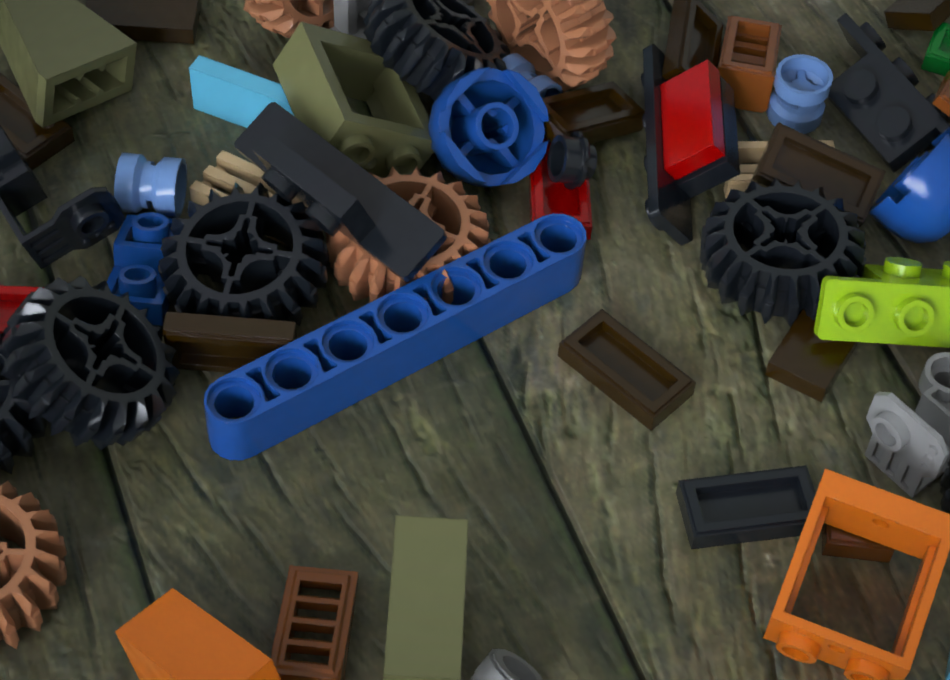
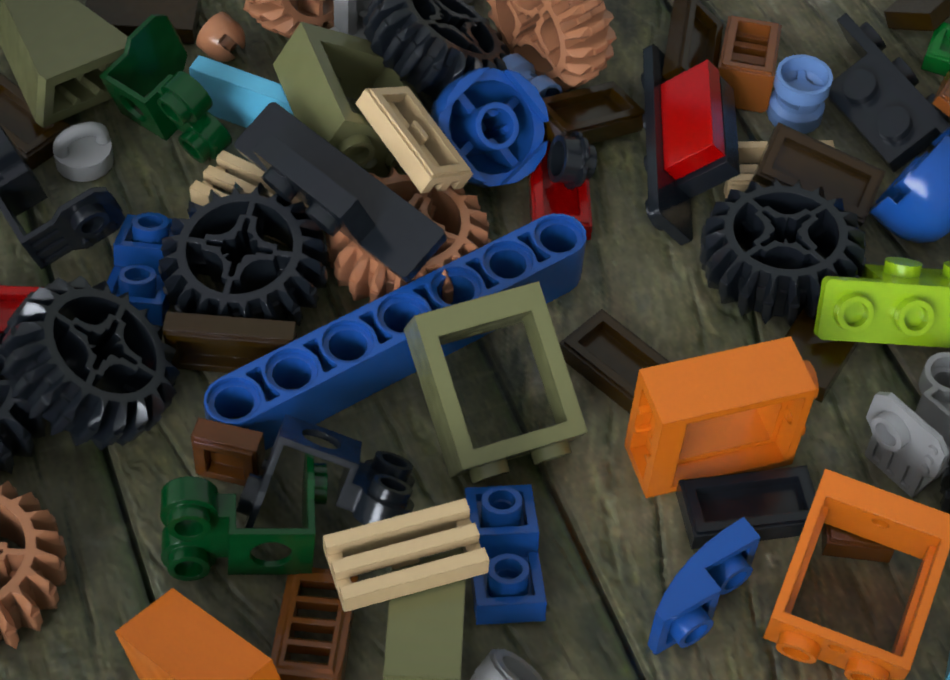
medium blue wheel [114,152,187,218] -> none
none -> light grey tile [52,121,115,182]
none -> dark green piece [100,14,232,163]
none -> dark green piece [160,453,328,581]
none -> reddish brown tile [191,417,266,486]
none -> nougat hinge [196,12,246,62]
none -> black piece [236,414,415,528]
none -> tan tile [323,498,489,612]
none -> tan tile [355,86,473,193]
none -> olive window [403,281,588,484]
none -> blue slope [464,484,547,625]
none -> orange window [624,336,819,498]
none -> blue slope [647,517,761,655]

